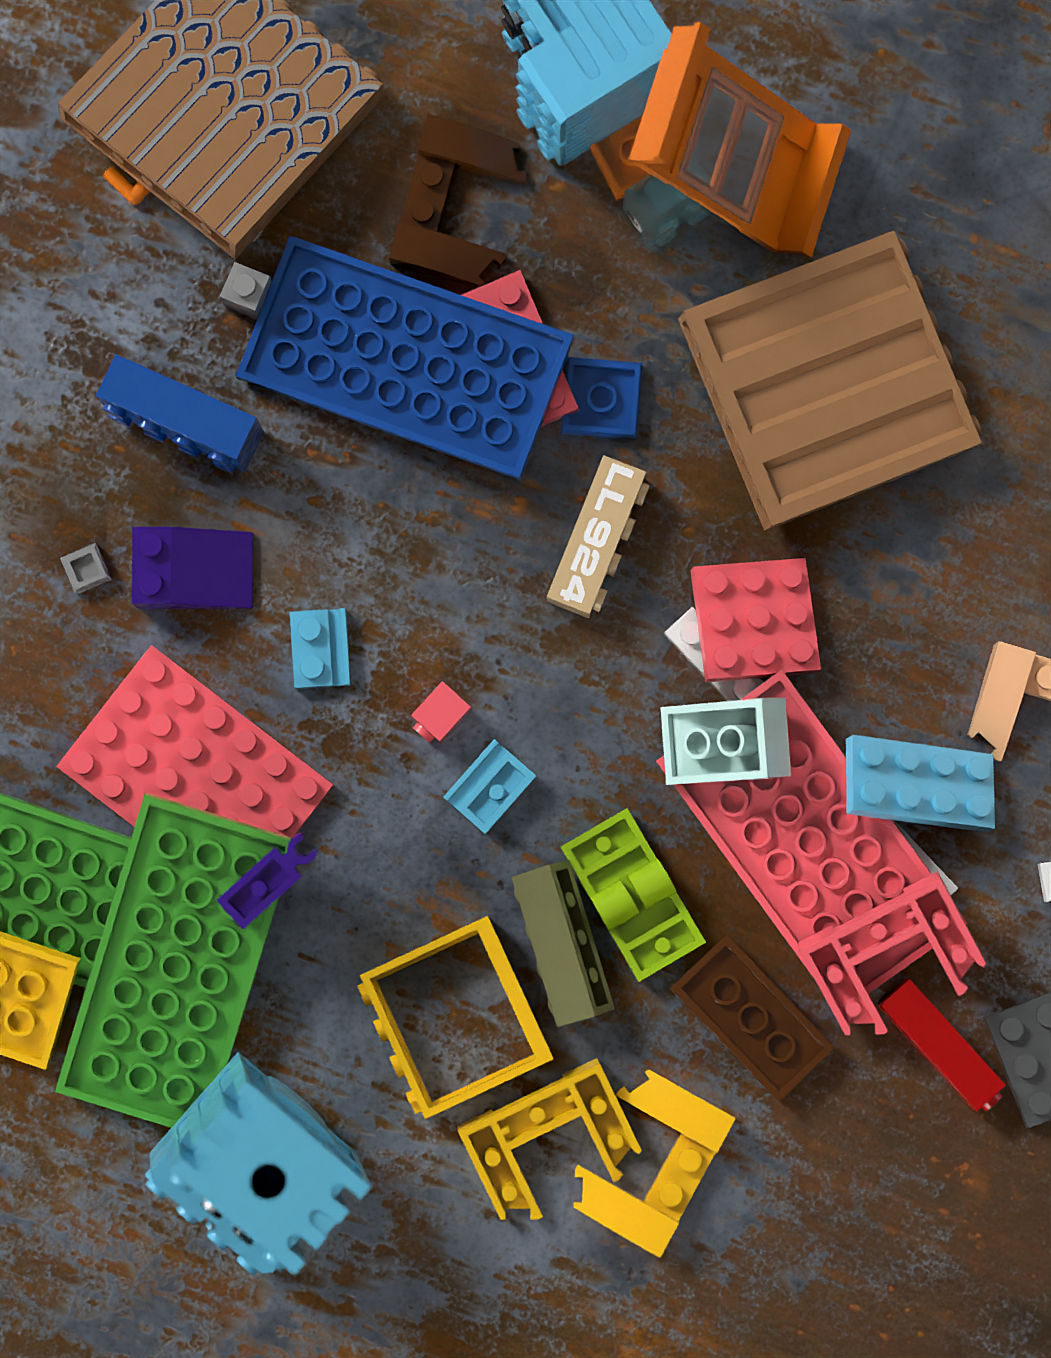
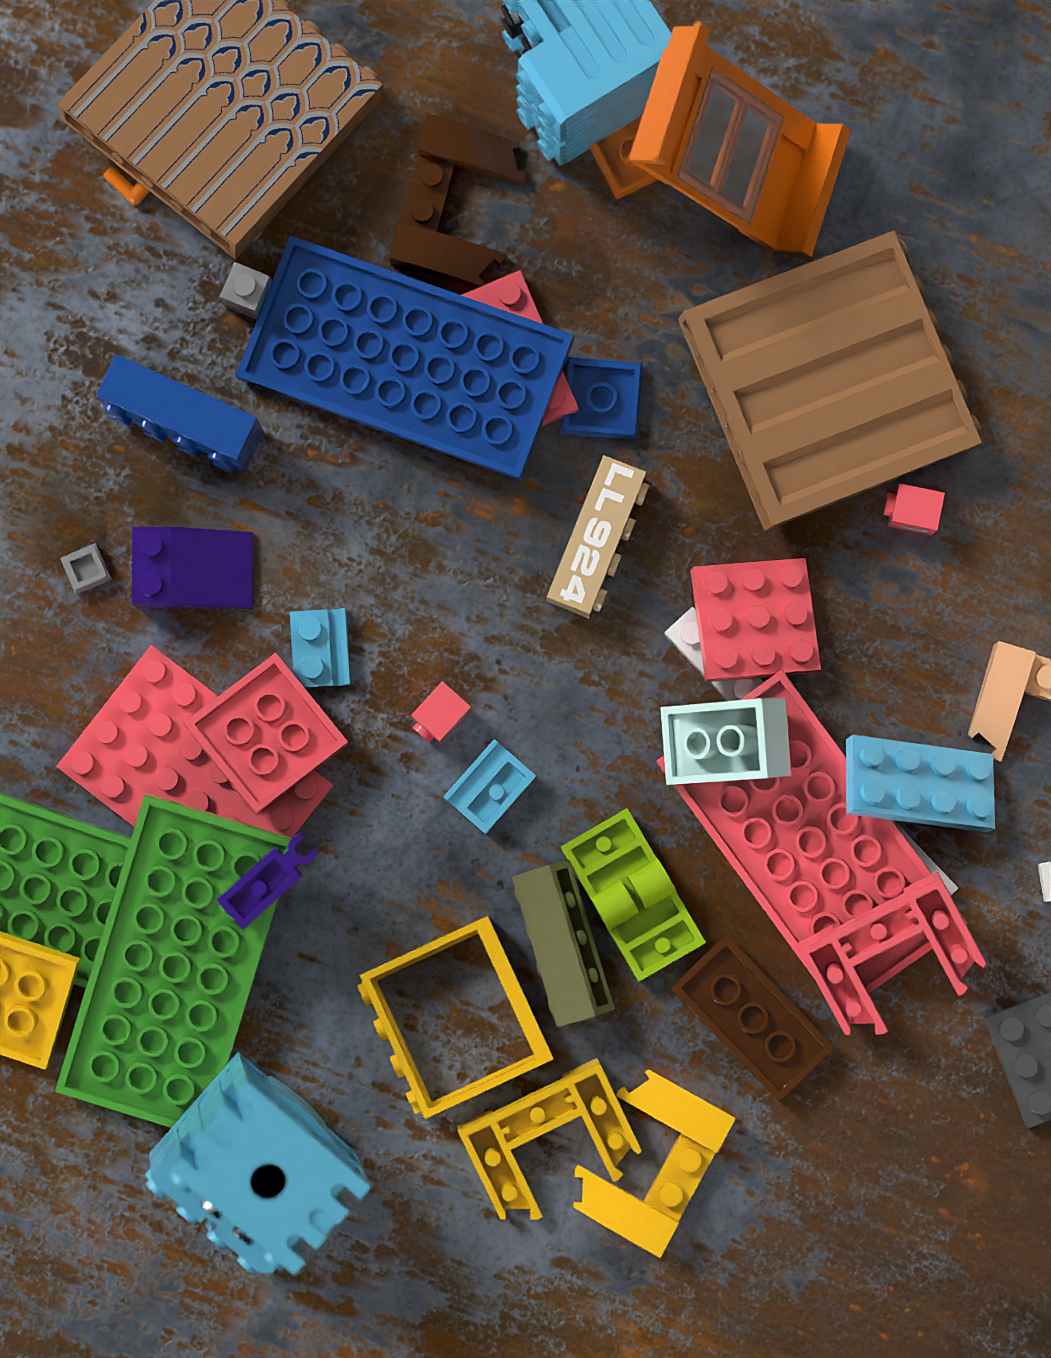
clear light blue brick [623,154,710,249] -> none
red brick [876,979,1006,1112] -> none
none -> coral plate [183,653,348,816]
none -> coral brick [883,483,945,536]

